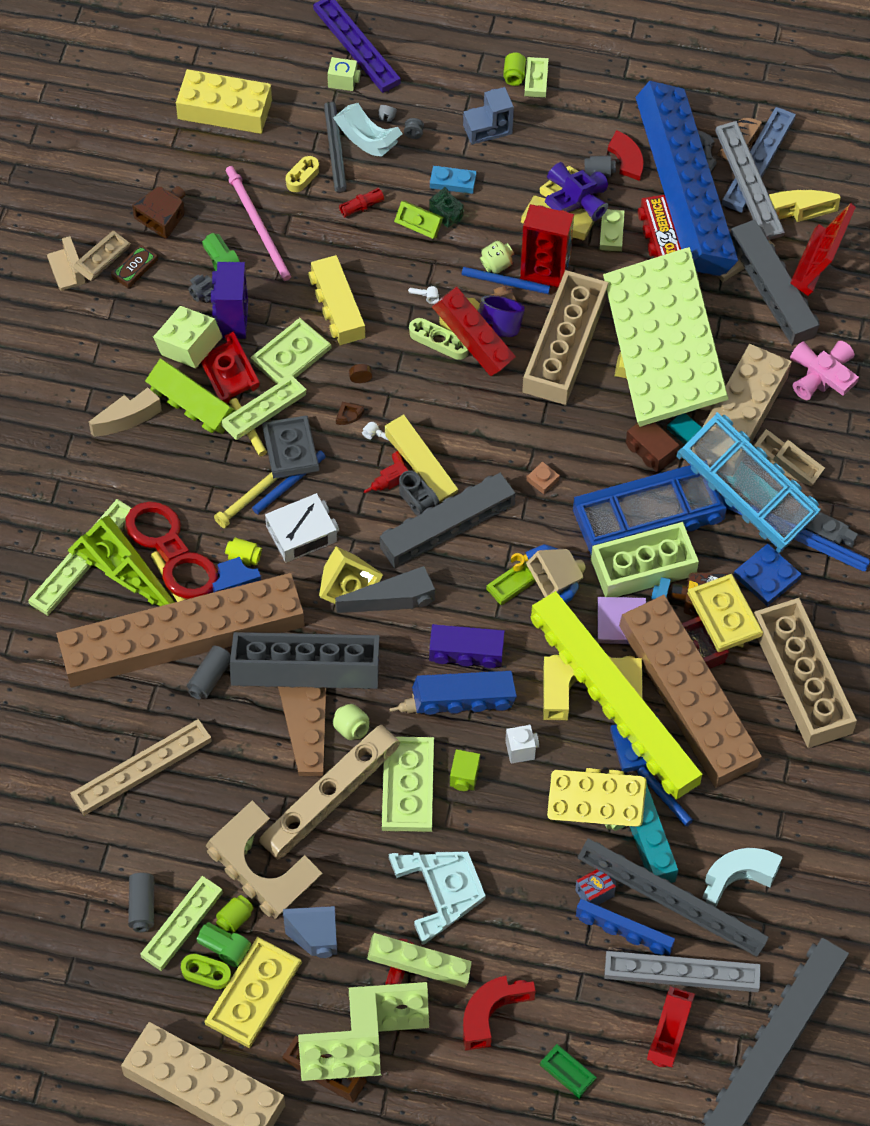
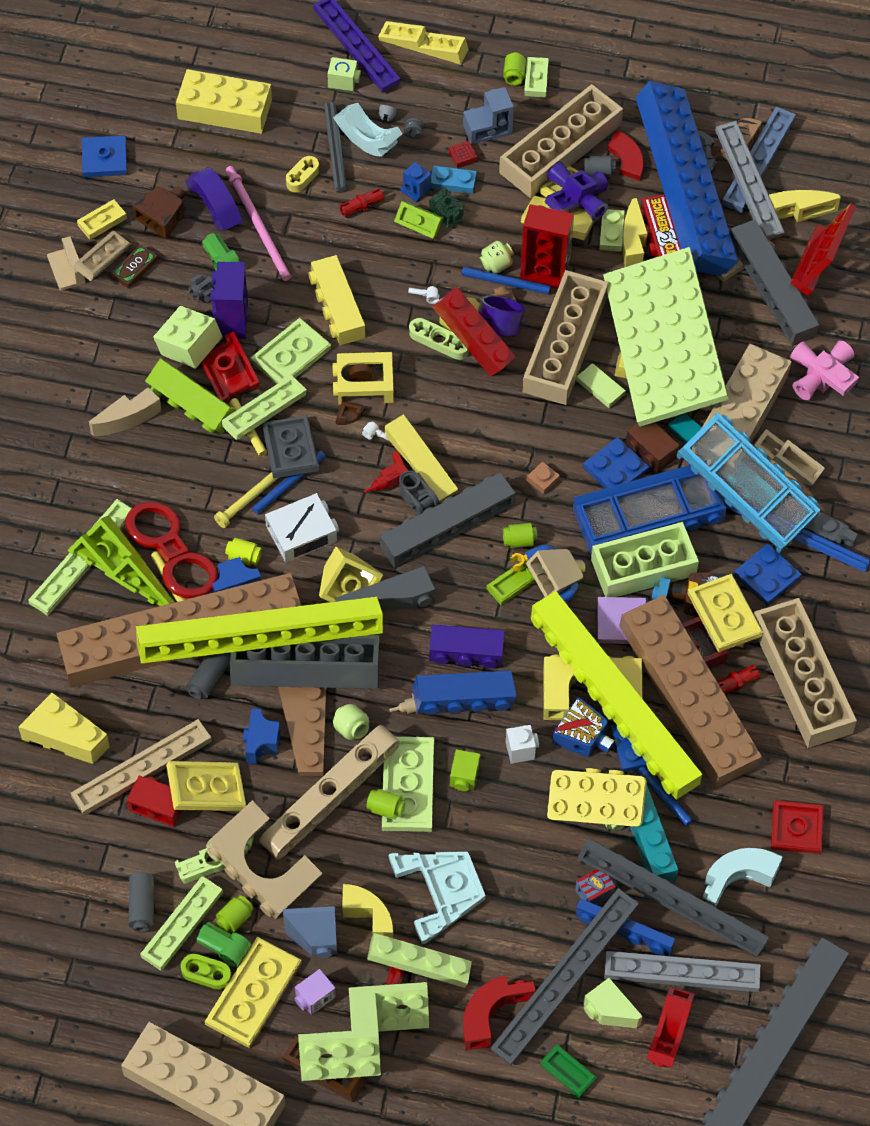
none -> light yellow wedge [19,693,110,764]
none -> light yellow plate [77,199,127,240]
none -> blue plate [82,135,127,177]
none -> red brick [127,775,182,827]
none -> neon yellow brick [136,597,383,664]
none -> light yellow tile [166,761,246,811]
none -> yellowish green piece [175,848,226,884]
none -> dark purple arch [185,167,243,231]
none -> blue brick [243,708,280,764]
none -> lavender brick [294,969,336,1015]
none -> light yellow panel [333,352,394,405]
none -> light yellow brick [342,884,393,938]
none -> lime brick [366,789,406,820]
none -> light yellow slope [378,21,469,65]
none -> blue brick [400,162,431,203]
none -> tile [449,141,477,168]
none -> dark grey plate [491,888,639,1066]
none -> tan brick [499,84,623,198]
none -> lime brick [503,523,538,548]
none -> torso [552,697,615,757]
none -> yellowish green tile [576,363,625,408]
none -> blue plate [583,437,649,488]
none -> yellowish green slope [584,978,642,1028]
none -> light yellow slope [622,198,647,267]
none -> red pin [717,665,760,694]
none -> red tile [771,800,824,854]

